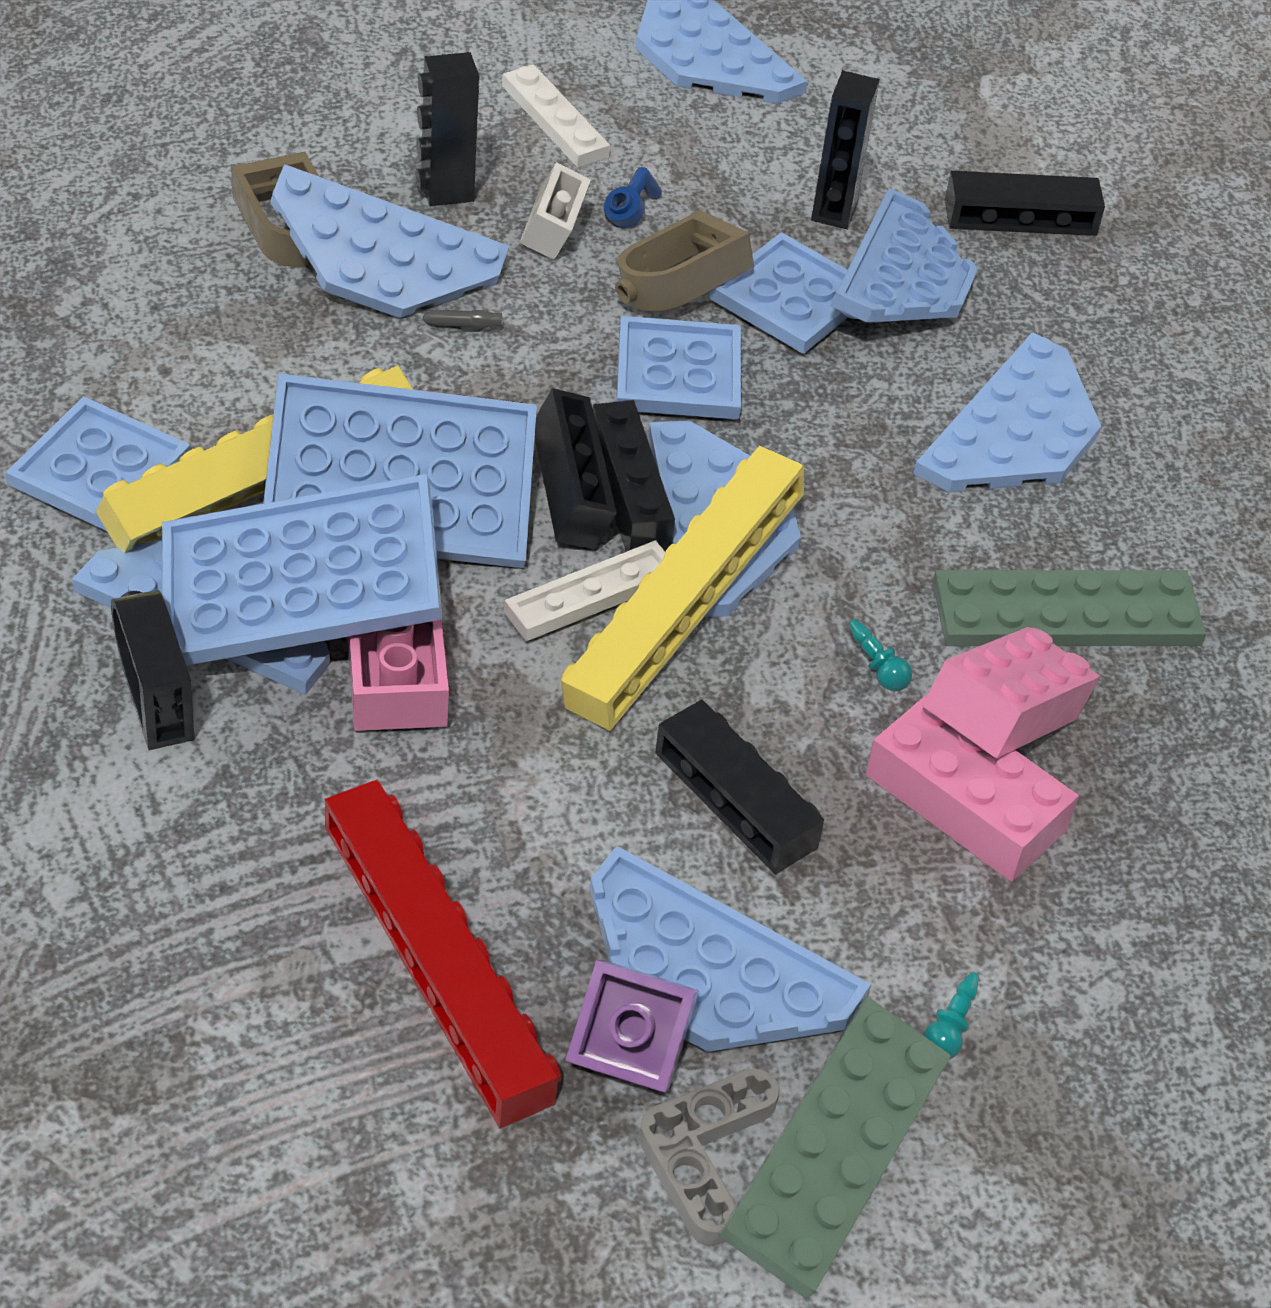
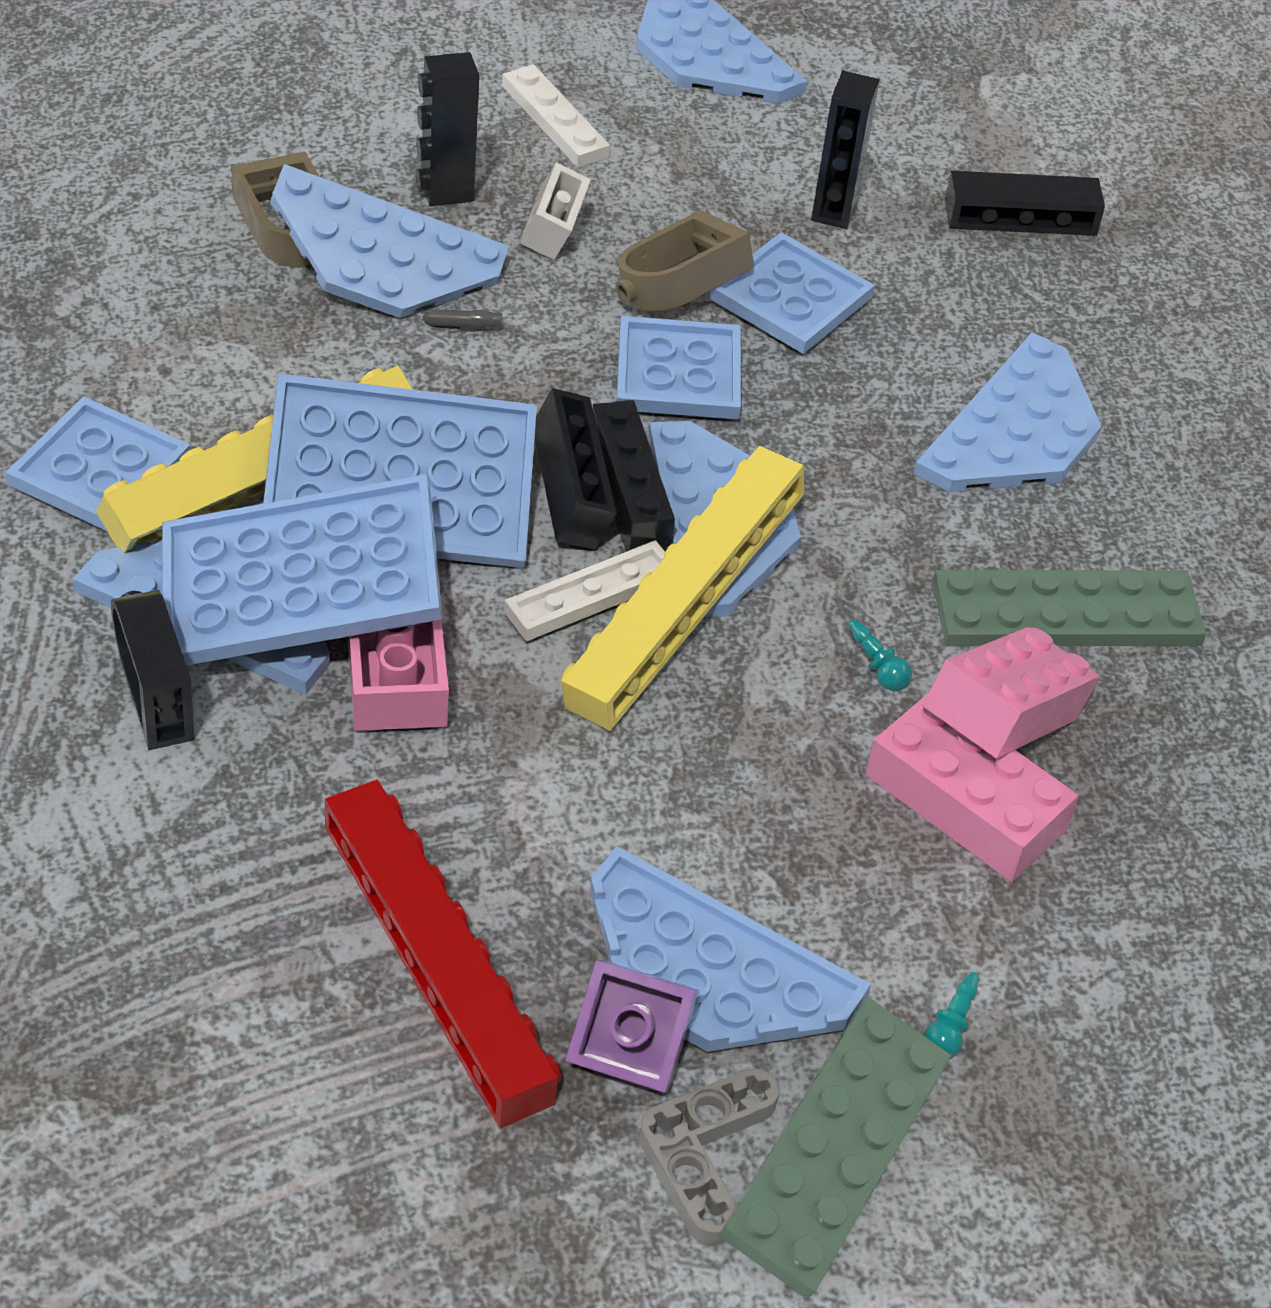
blue plate [604,167,662,228] -> none
black brick [655,699,825,875] -> none
light blue plate [831,188,978,323] -> none

